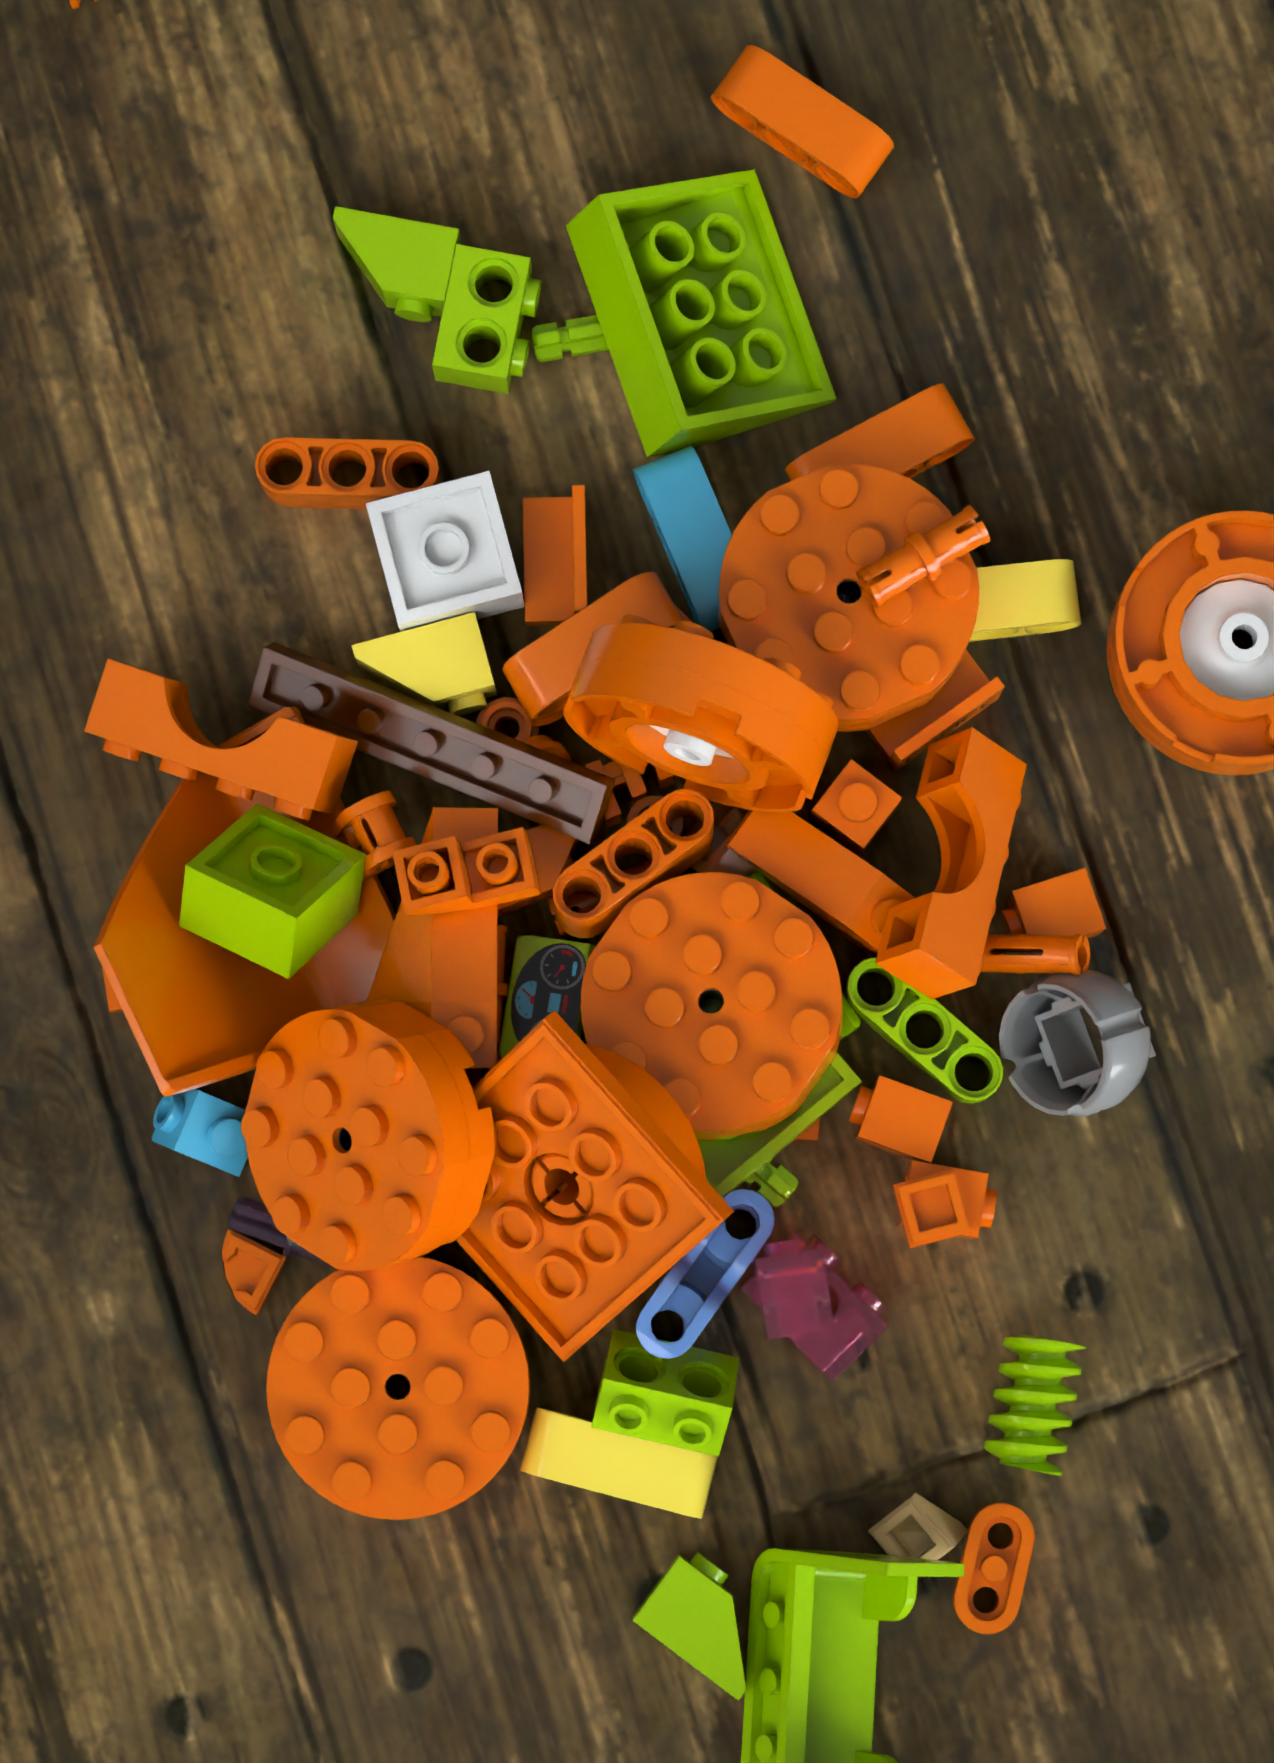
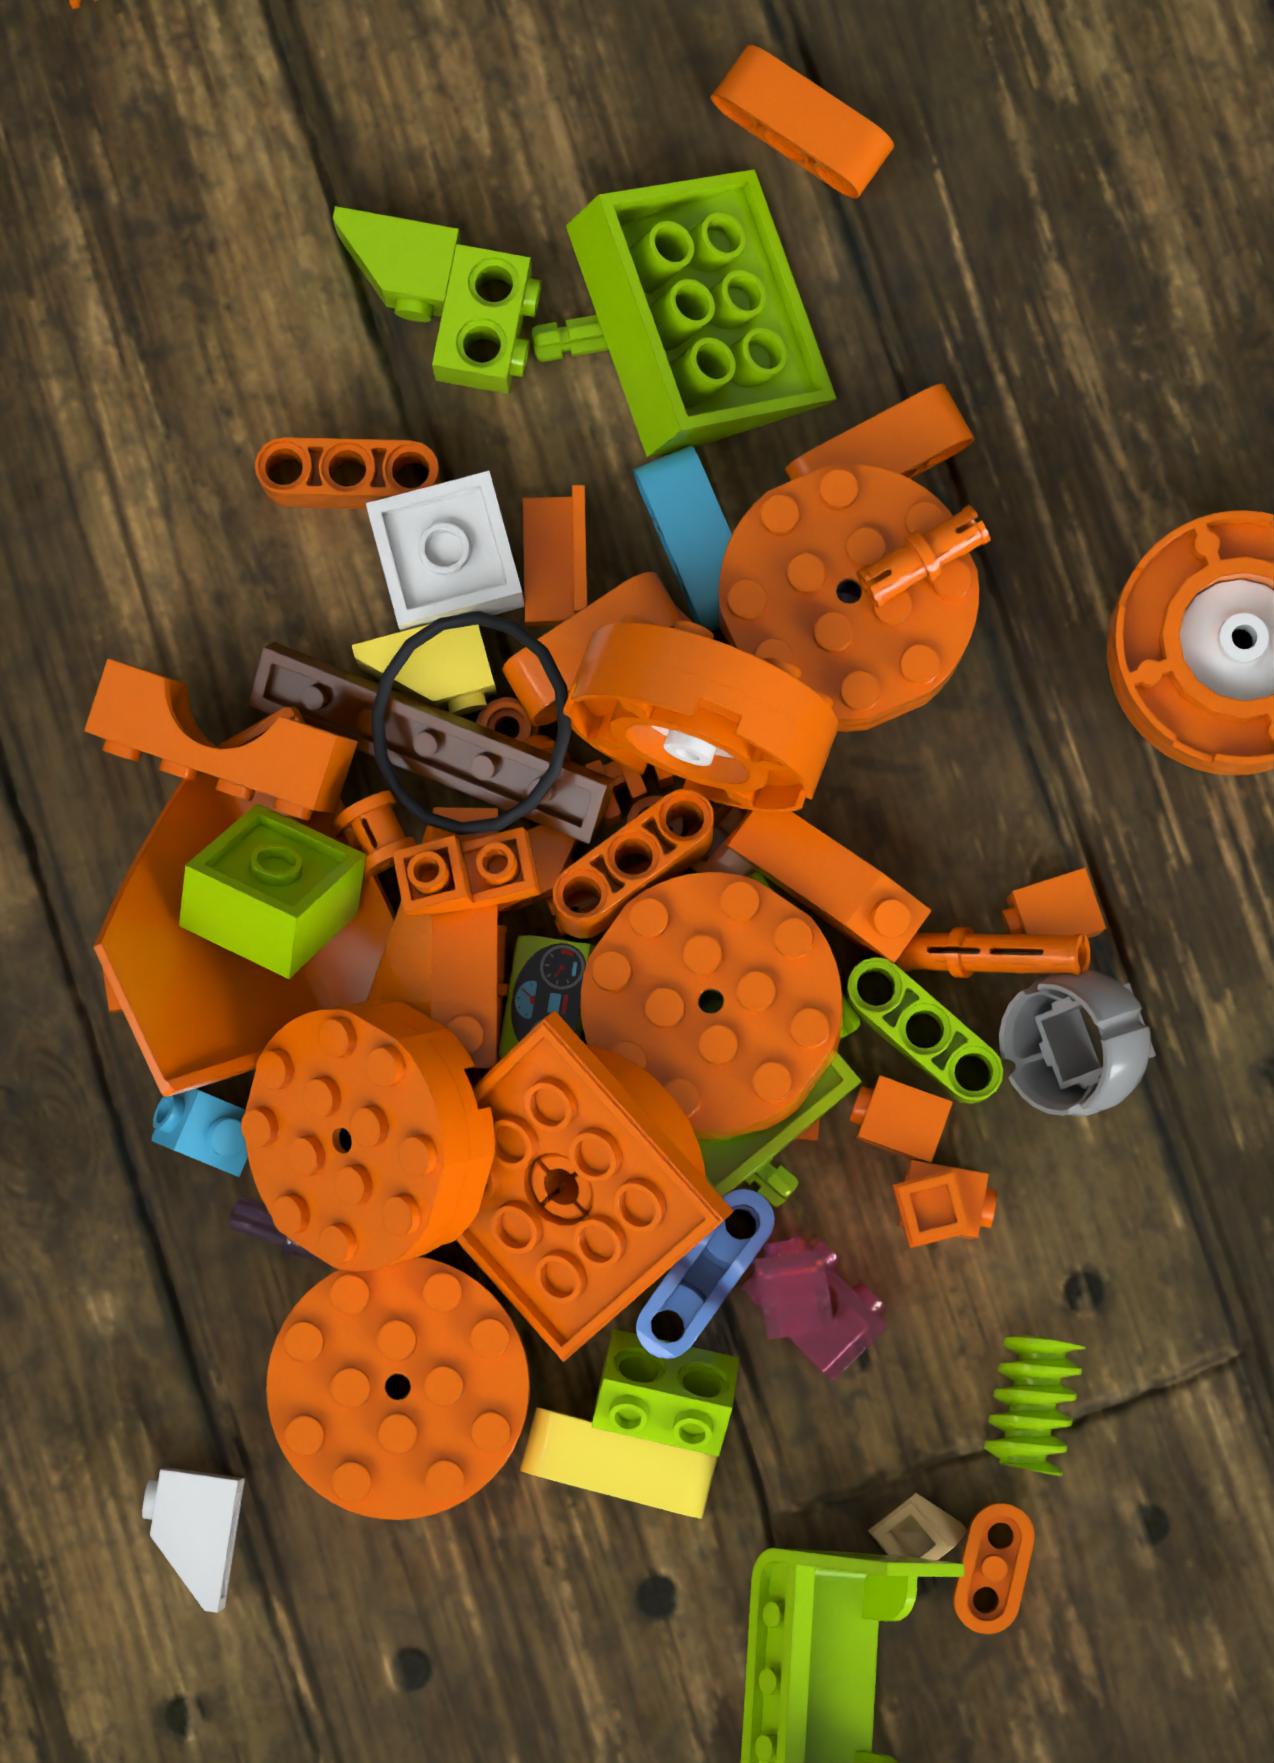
orange tile [222,1229,288,1315] -> none
lime slope [632,1552,746,1701] -> none
orange brick [809,759,902,857] -> none
orange panel [866,649,1005,772] -> none
orange arch [875,727,1027,999] -> none
light yellow beam [969,559,1082,642] -> none
none -> white slope [142,1467,245,1613]
none -> black piece [371,611,572,835]

